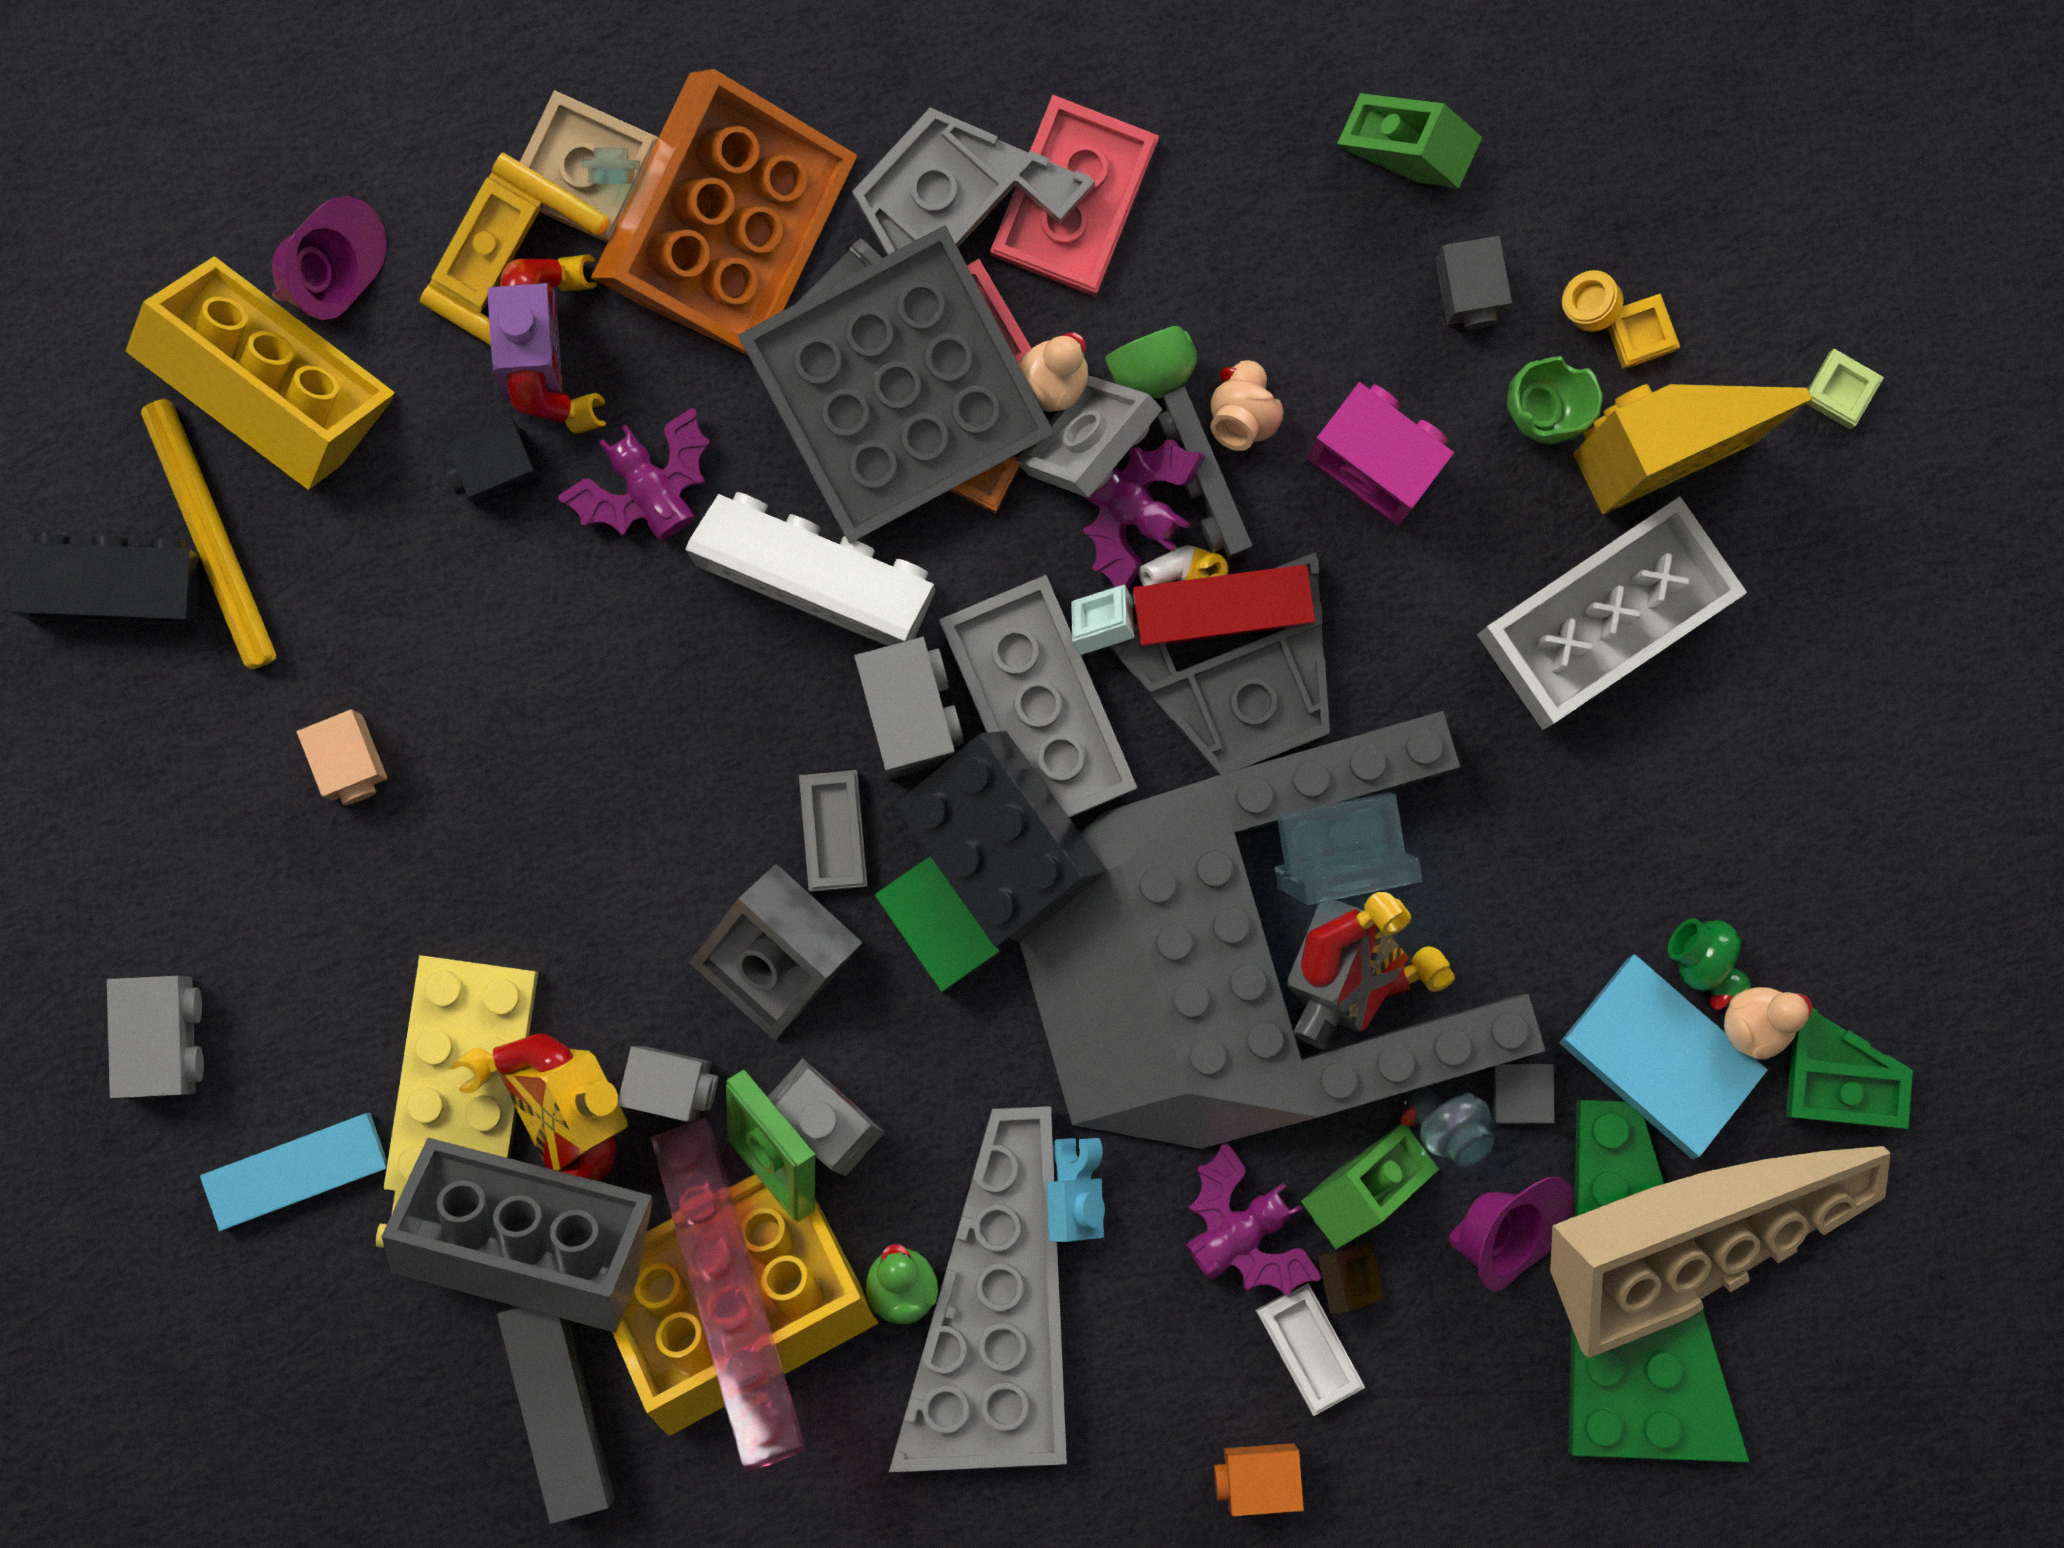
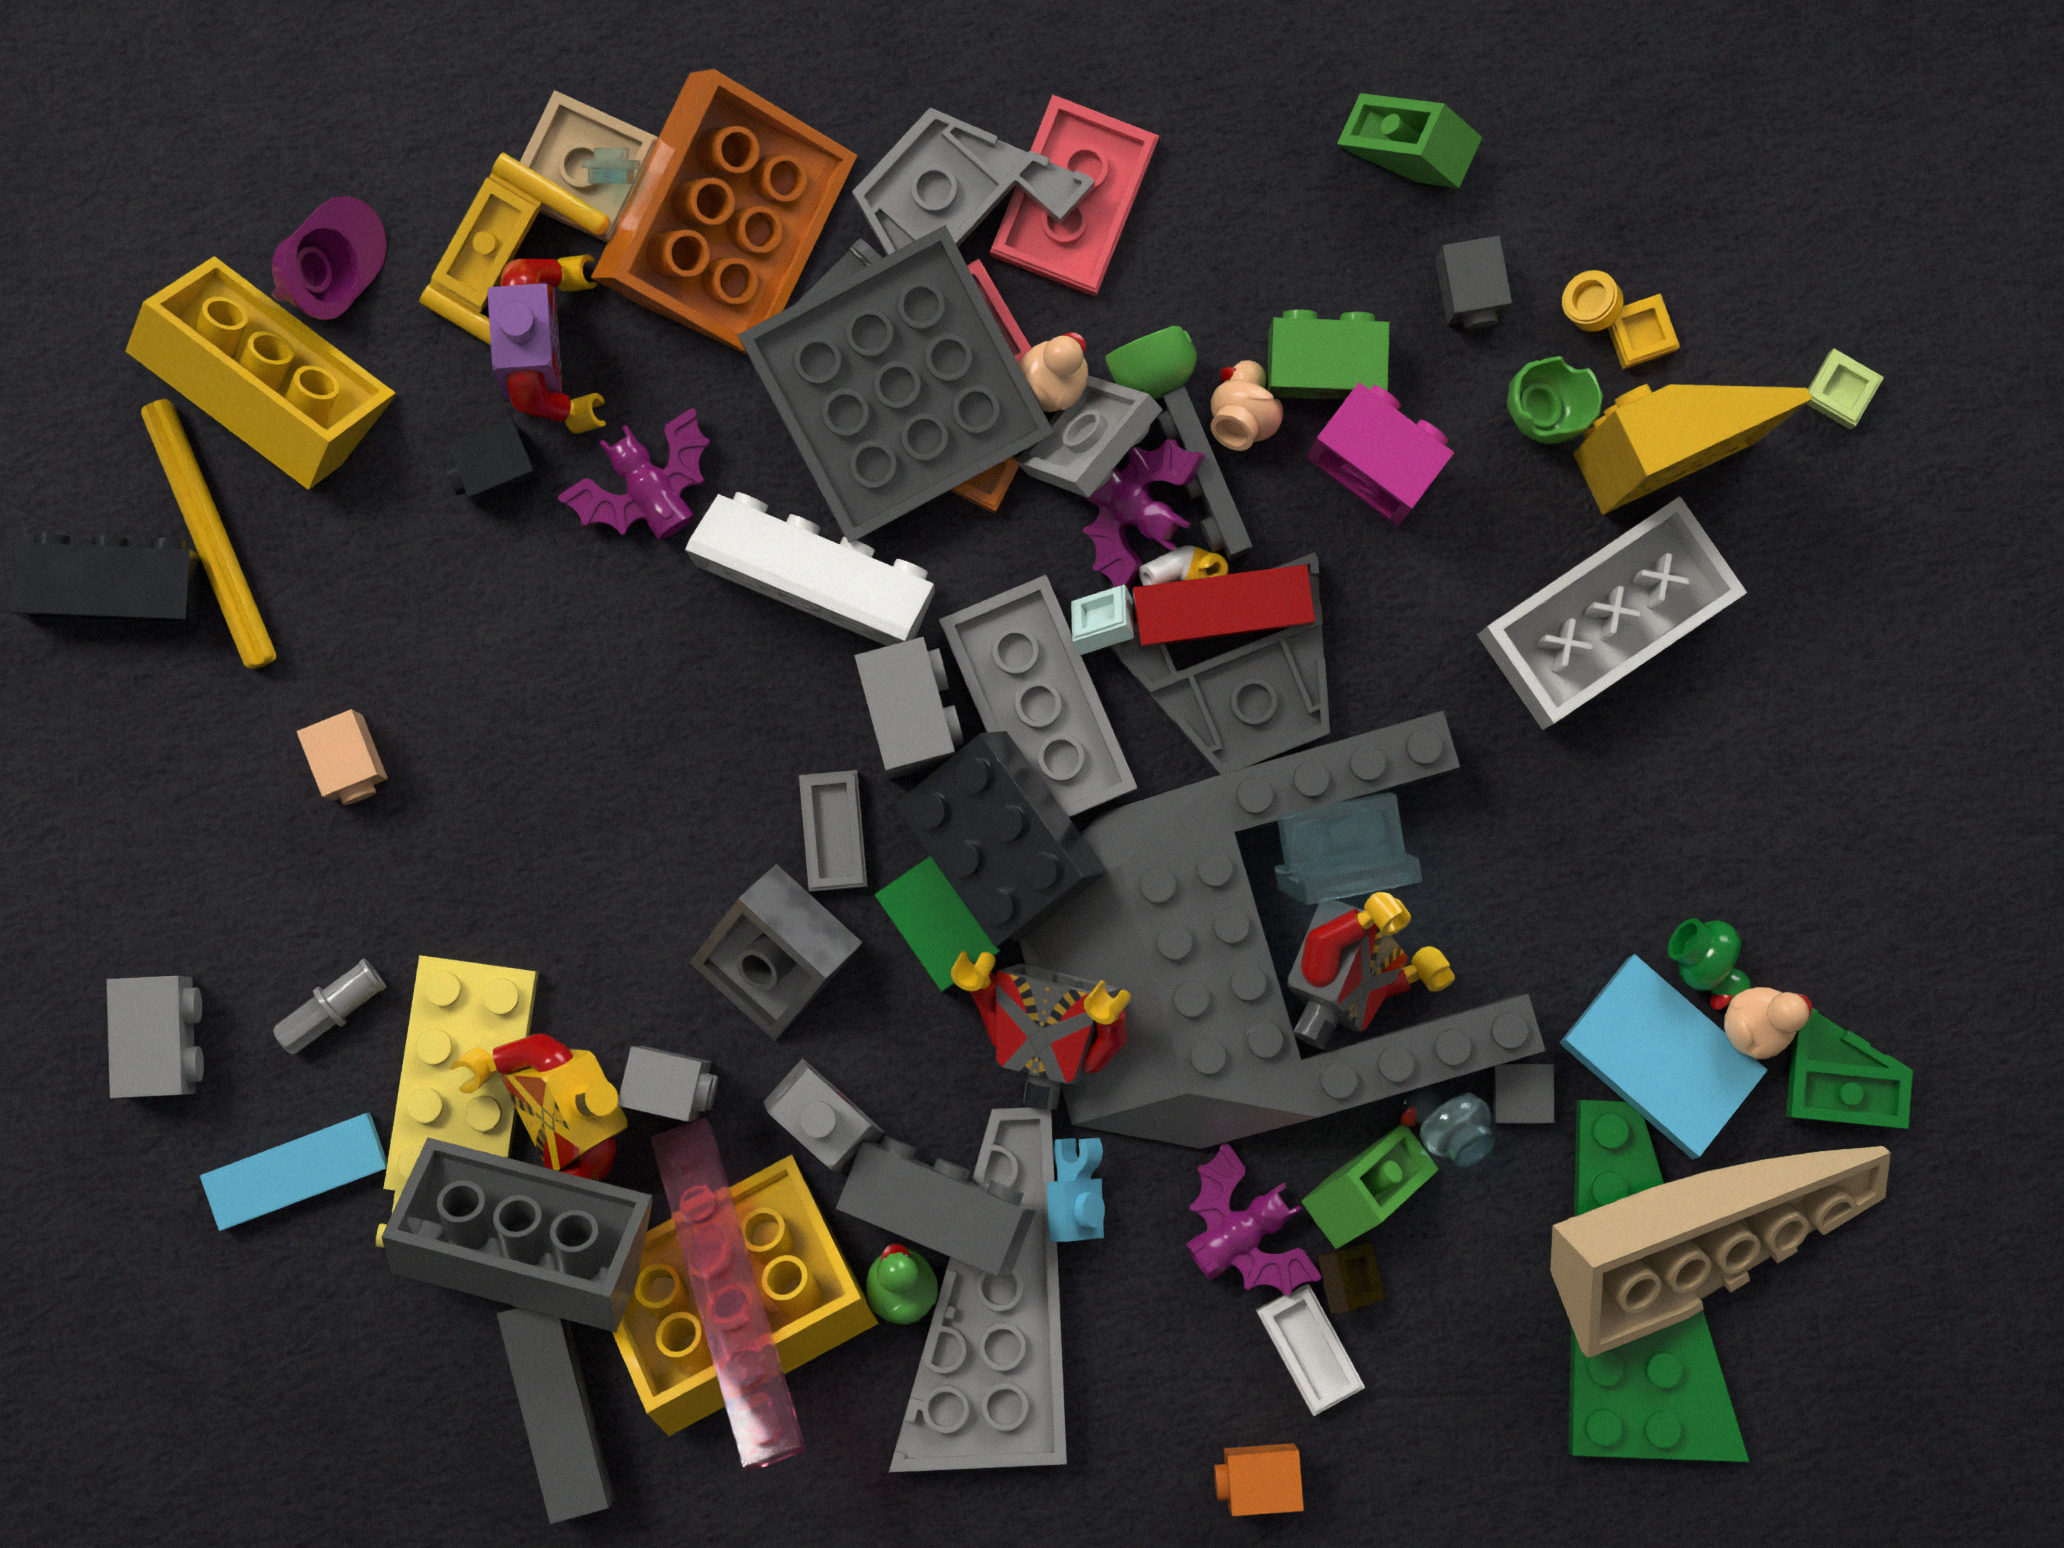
bright green tile [726,1070,815,1222] -> none
magenta piece [1449,1177,1575,1291] -> none
none -> light grey axle [273,958,386,1054]
none -> dark grey brick [836,1136,1036,1277]
none -> torso [951,951,1131,1110]
none -> bright green brick [1267,310,1389,400]

